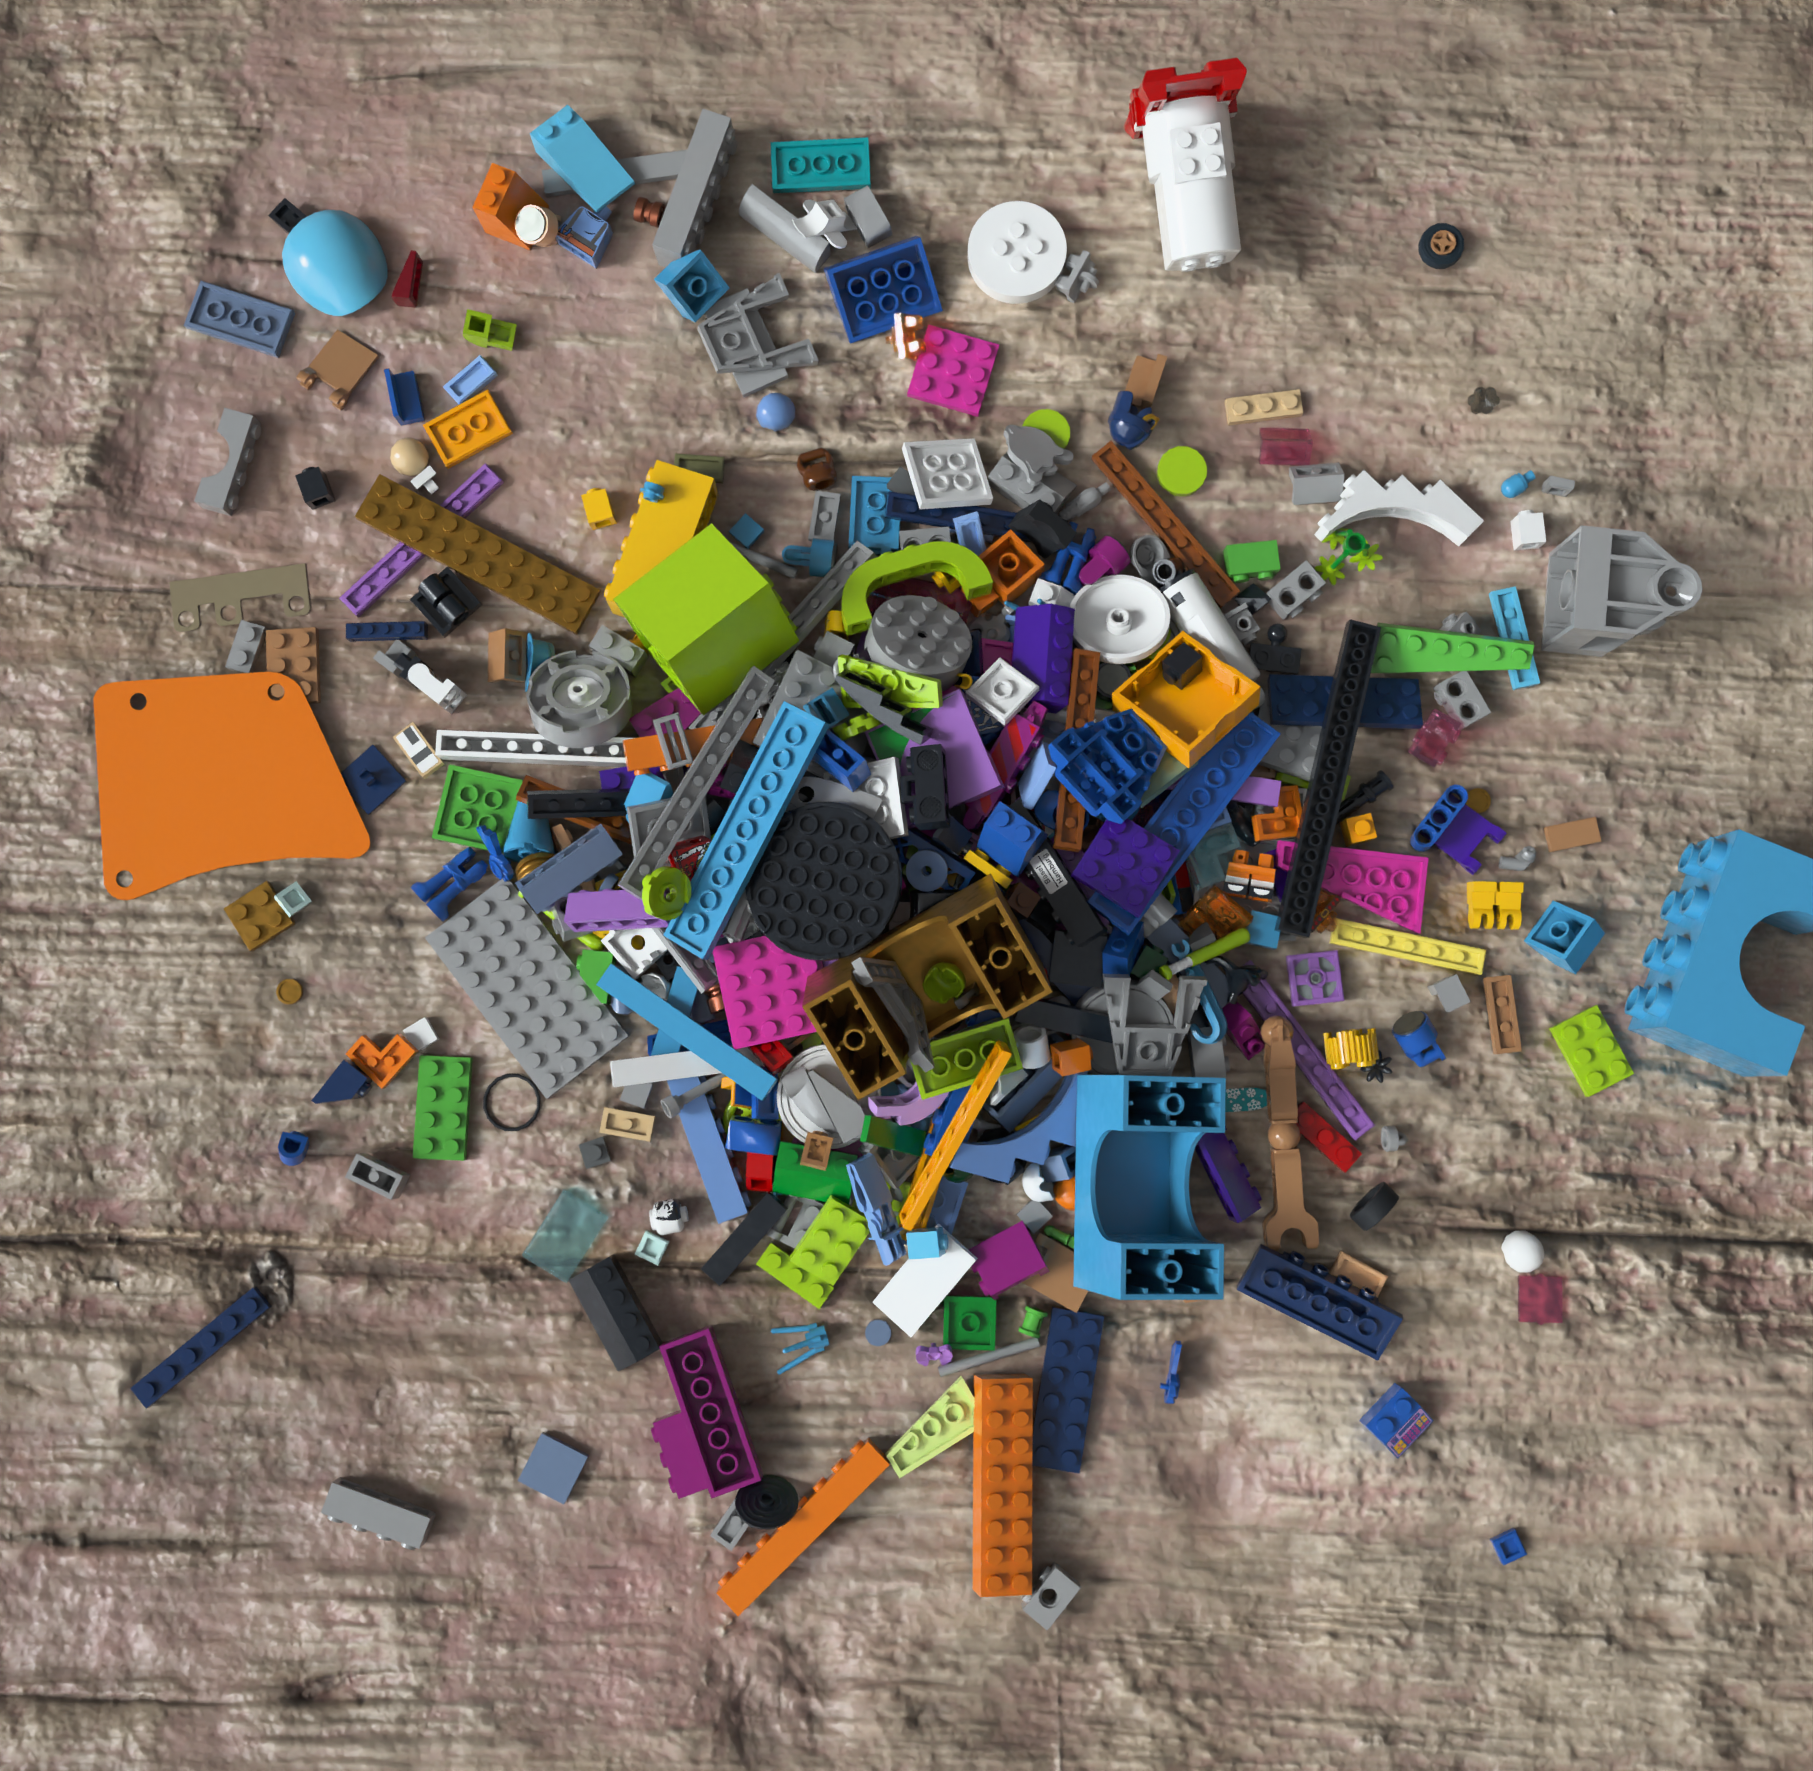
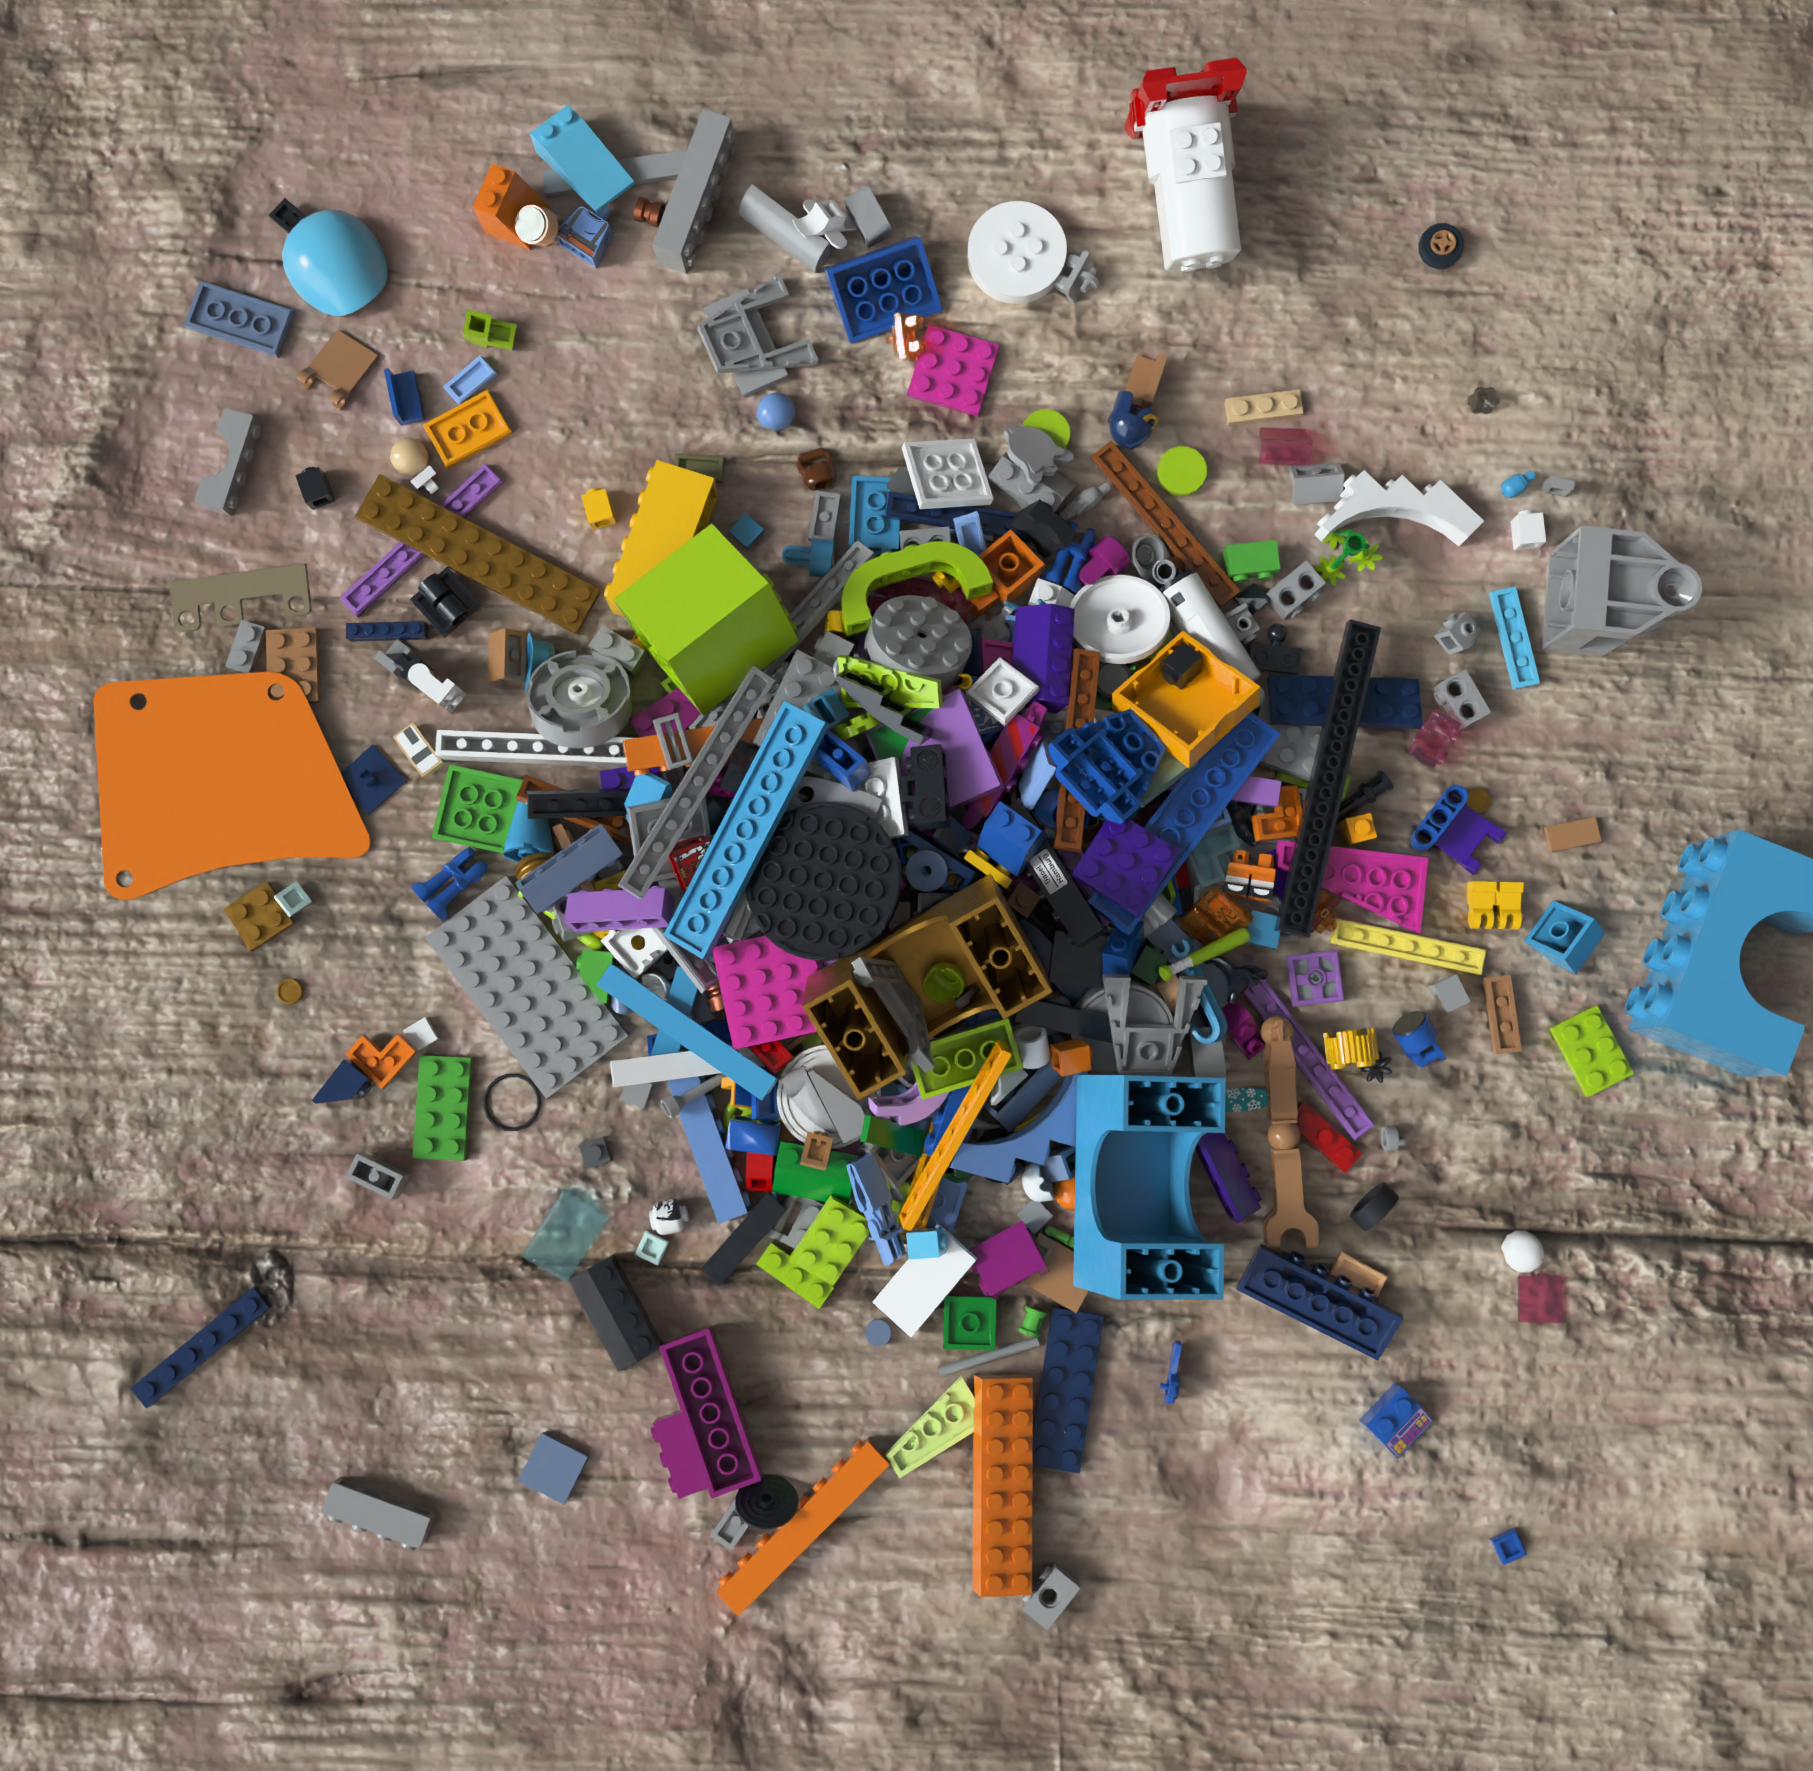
blue plate [278,1131,309,1166] -> none
dark red slope [391,250,423,308] -> none
blue piece [476,825,514,882] -> none
sand blue tile [598,873,620,891] -> none
tan plate [599,1107,656,1142] -> none
dark azure plate [640,481,664,503] -> none
lime plate [642,866,691,920] -> none
dark azure slope [654,250,730,322] -> none
light grey bar [729,541,798,579] -> none
teal plate [771,137,871,194] -> none
dark azure plant [771,1323,830,1374] -> none
medium lavender piece [915,1343,953,1366] -> none
light grey tile [1136,970,1173,1001] -> none
dark grey tile [1189,922,1216,952] -> none
bright green wing [1371,623,1534,673] -> none
light grey arm [1499,846,1537,871] -> none

